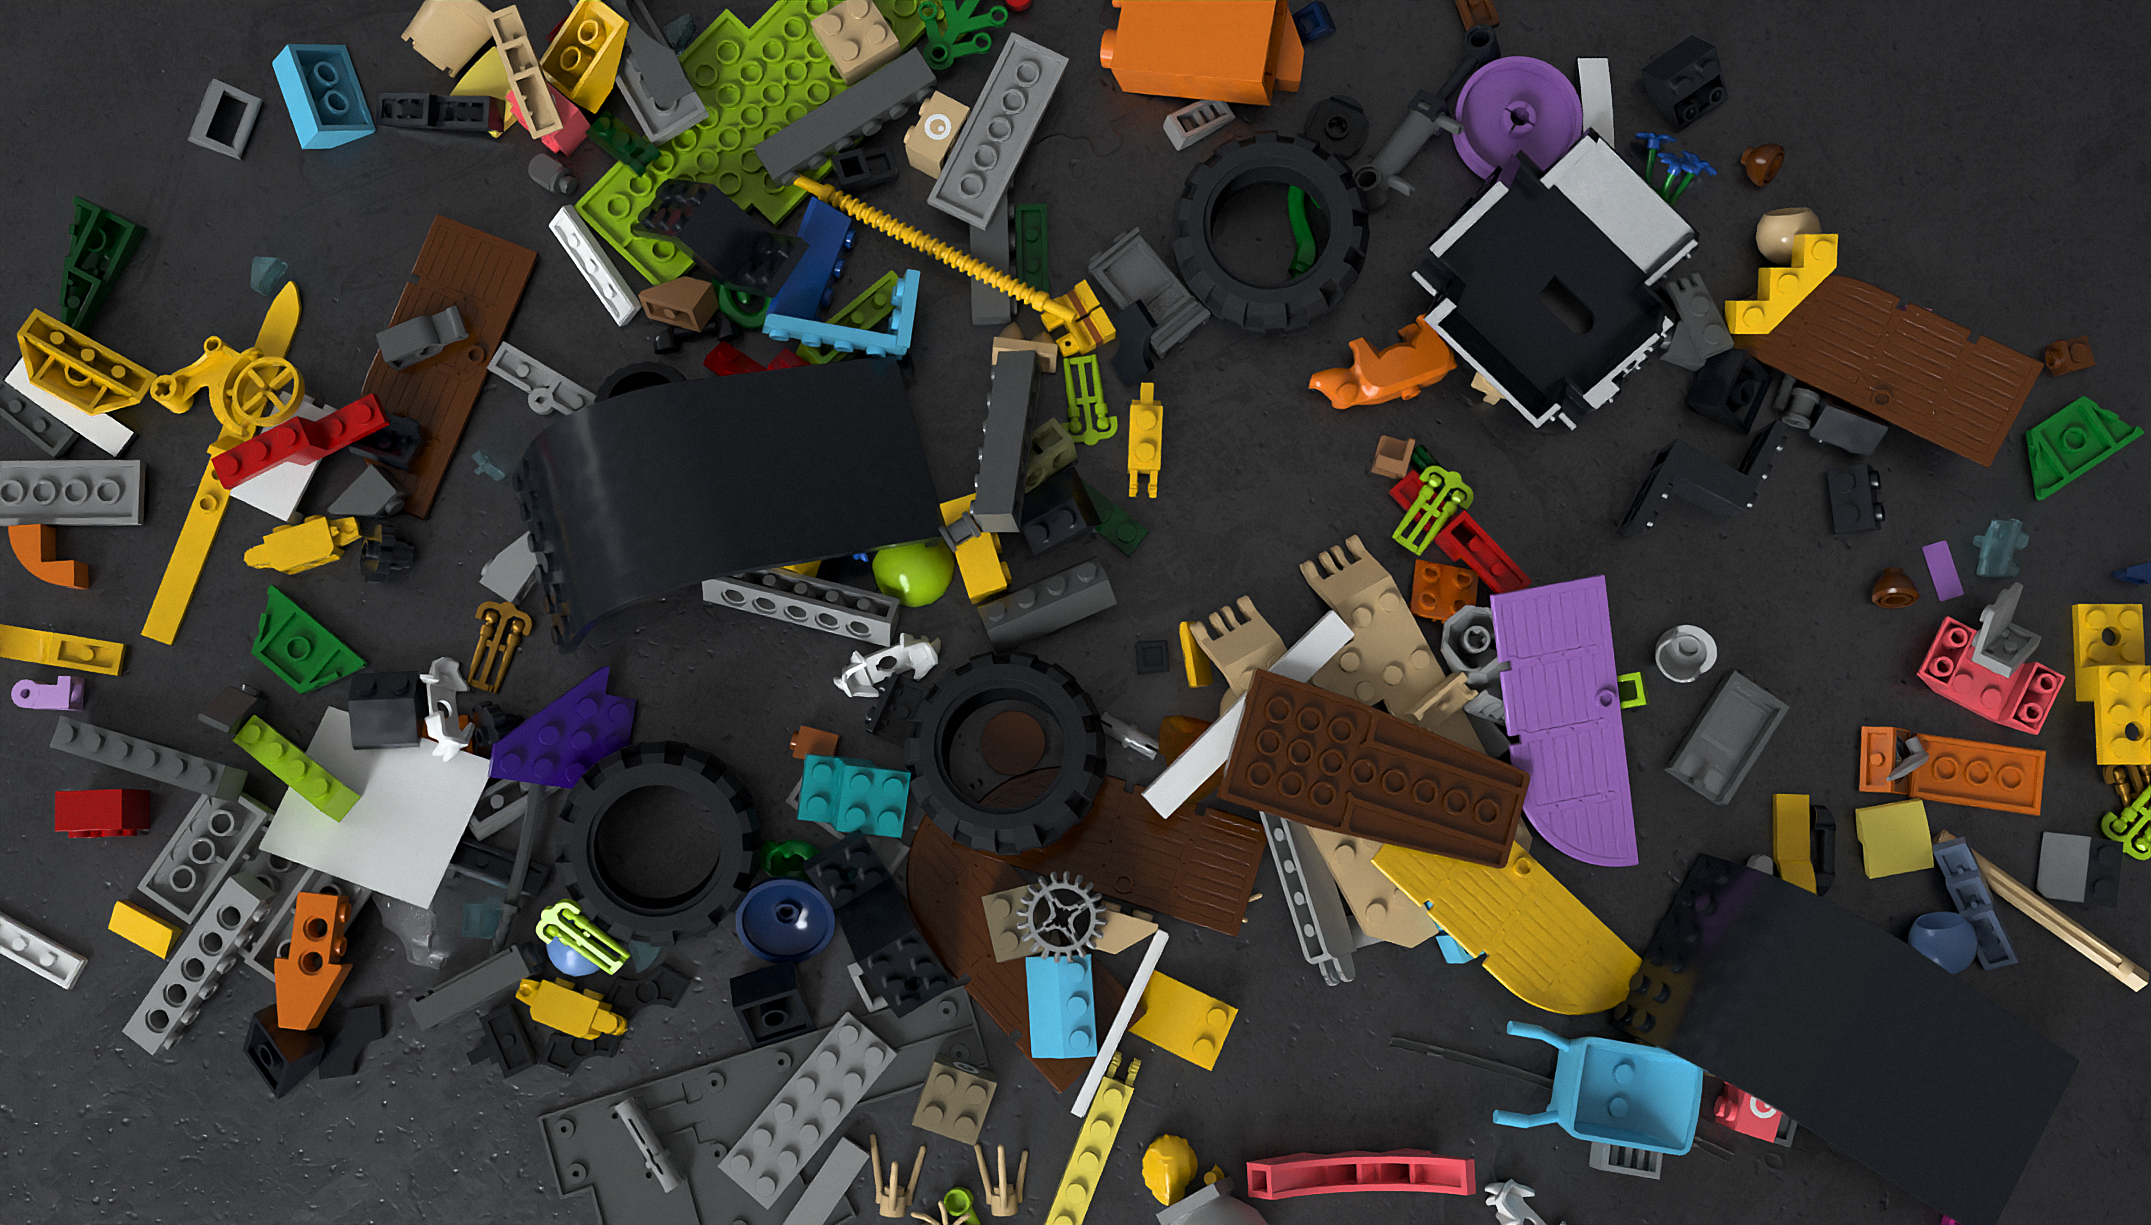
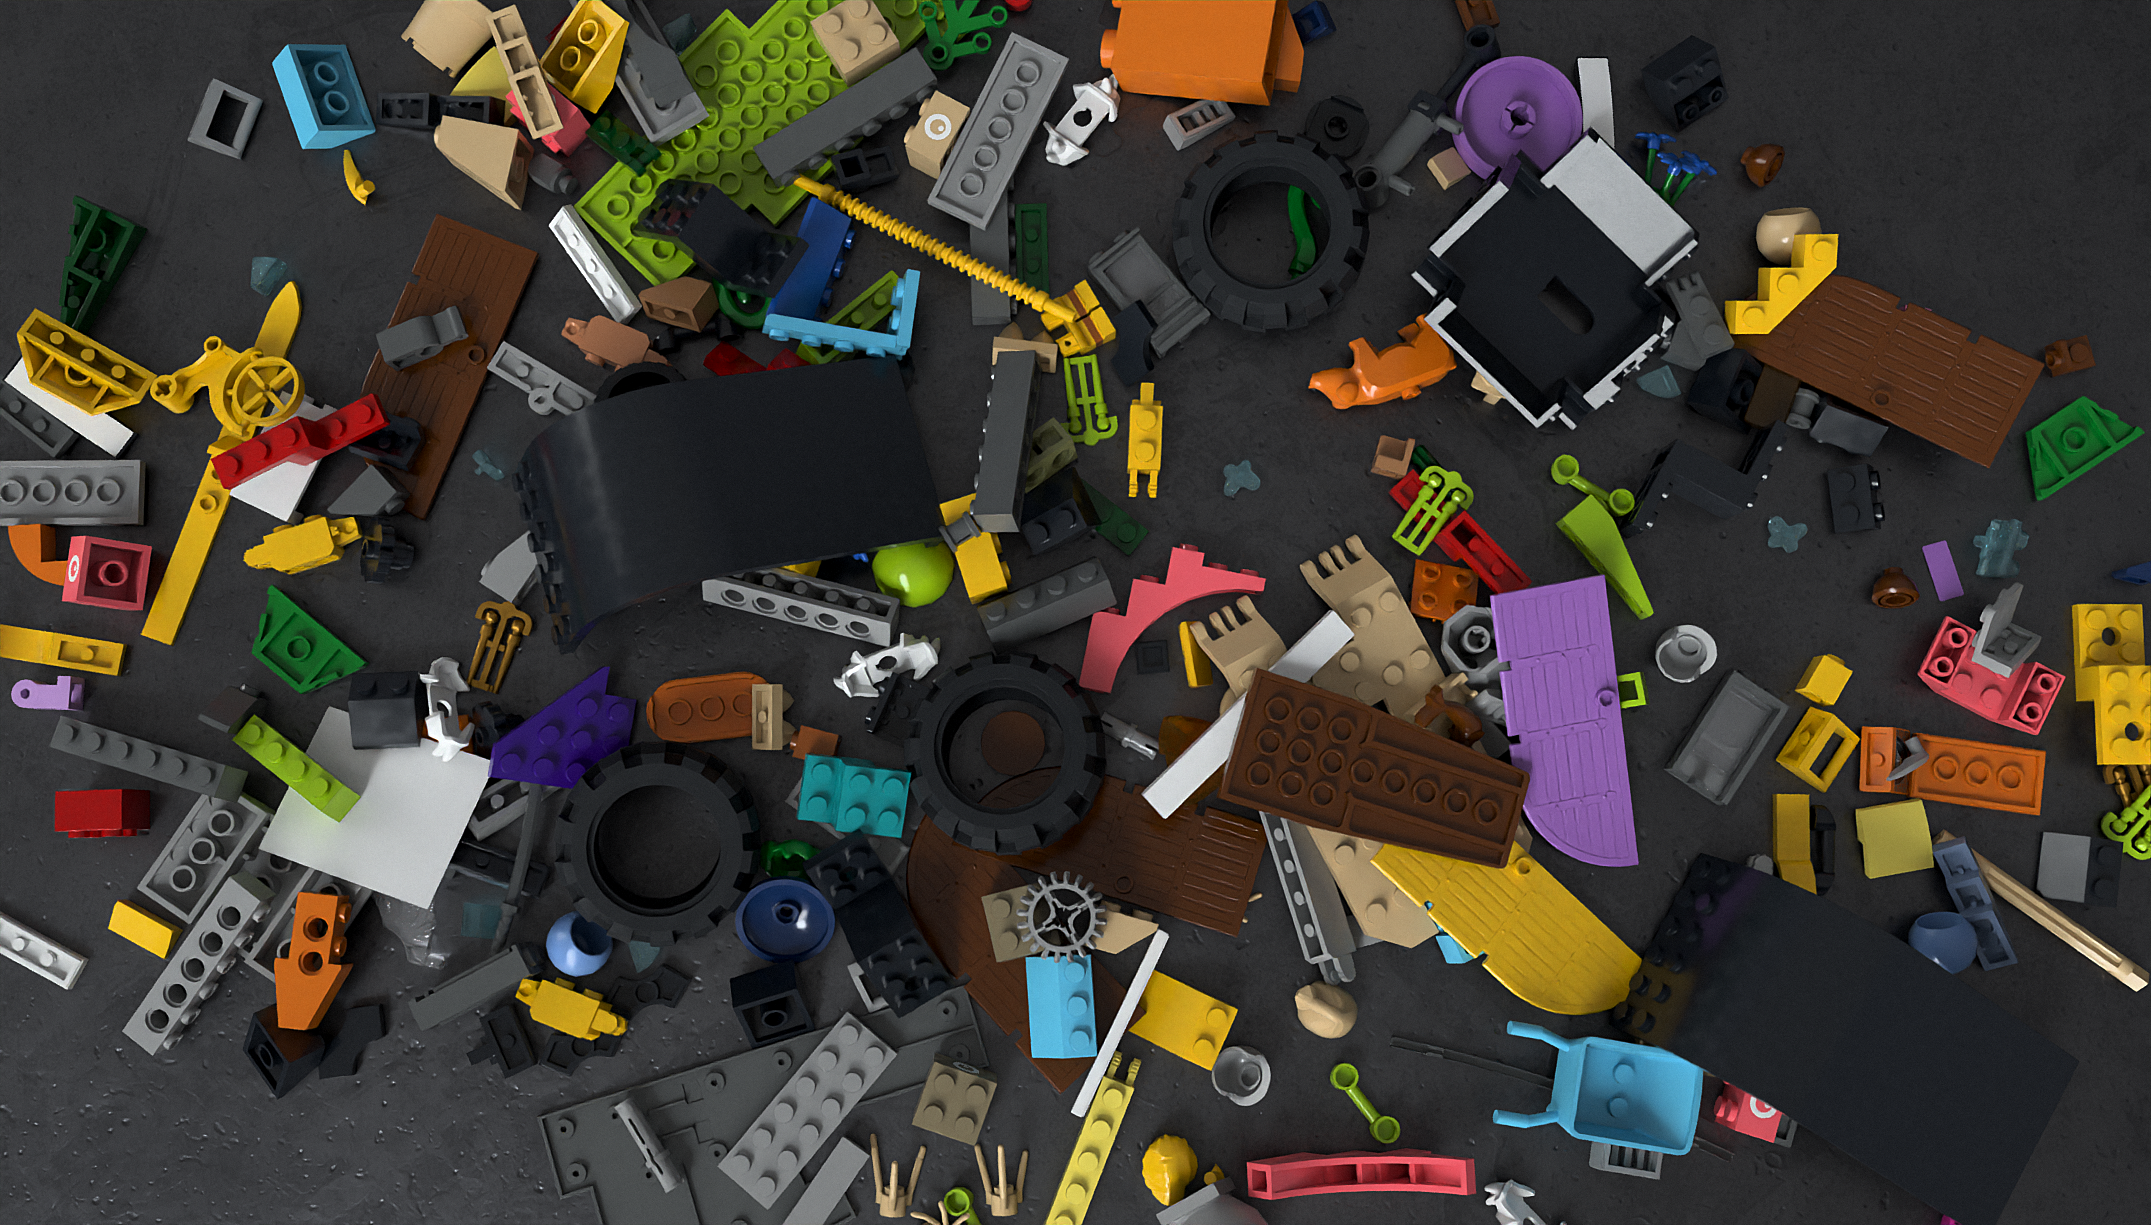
lime piece [536,899,631,975] -> none
none -> coral brick [62,536,152,611]
none -> yellow bar [343,150,375,205]
none -> tan slope [434,115,535,210]
none -> nougat hinge [561,315,673,371]
none -> orange tile [646,672,769,744]
none -> tan tile [752,684,797,750]
none -> white piece [1043,74,1121,166]
none -> coral arch [1079,544,1266,695]
none -> light grey helmet [1211,1045,1271,1106]
none -> clear light blue piece [1223,460,1261,496]
none -> tan piece [1295,981,1358,1039]
none -> lime bar [1330,1063,1400,1143]
none -> reddish brown animal [1414,684,1485,750]
none -> tan slope [1427,147,1471,190]
none -> lime bar [1551,455,1635,517]
none -> lime slope [1555,494,1654,620]
none -> clear light blue tile [1636,365,1681,398]
none -> dark brown slope [1744,364,1802,429]
none -> clear light blue piece [1768,516,1807,553]
none -> yellow tile [1776,706,1860,793]
none -> yellow brick [1795,654,1853,707]

